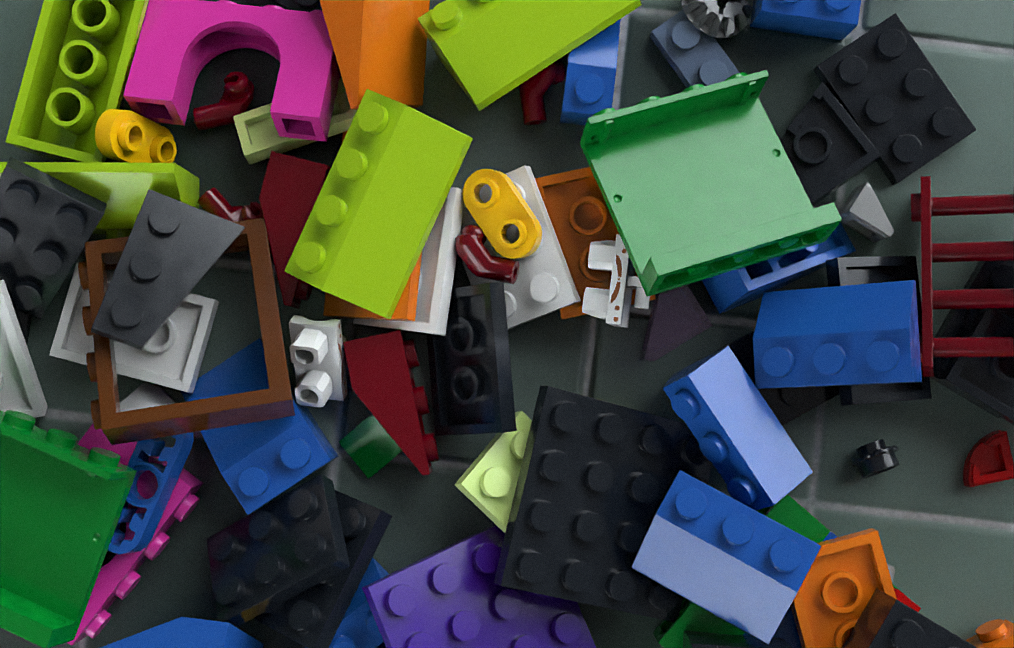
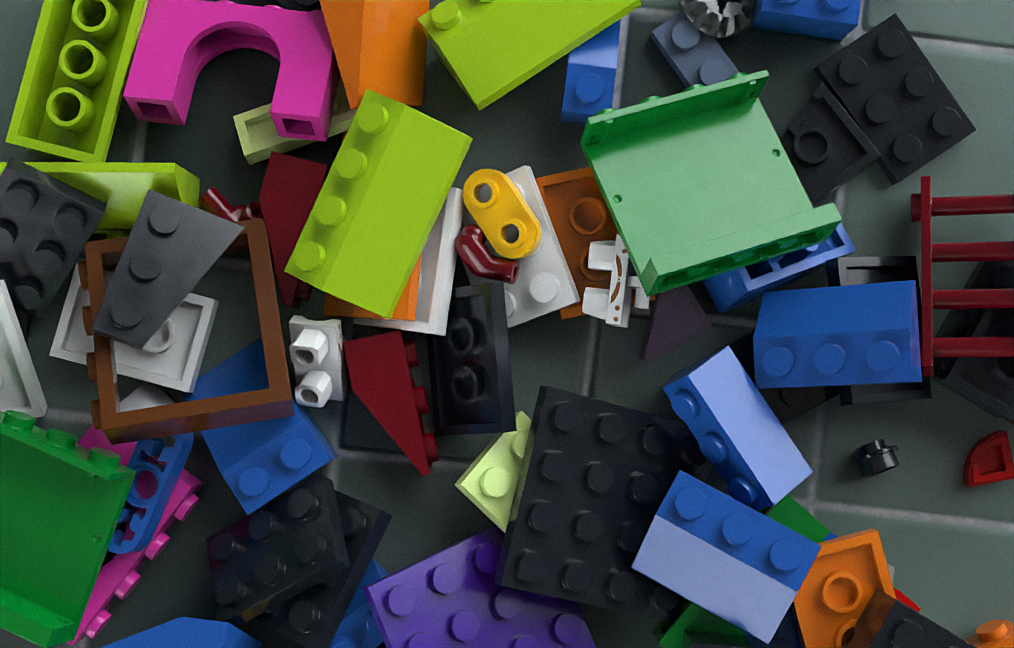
yellow plate [95,109,177,163] -> none
dark red arm [193,71,255,131] -> none
green slope [339,414,402,479] -> none
dark red arm [519,59,566,125] -> none
light grey slope [839,182,894,243] -> none

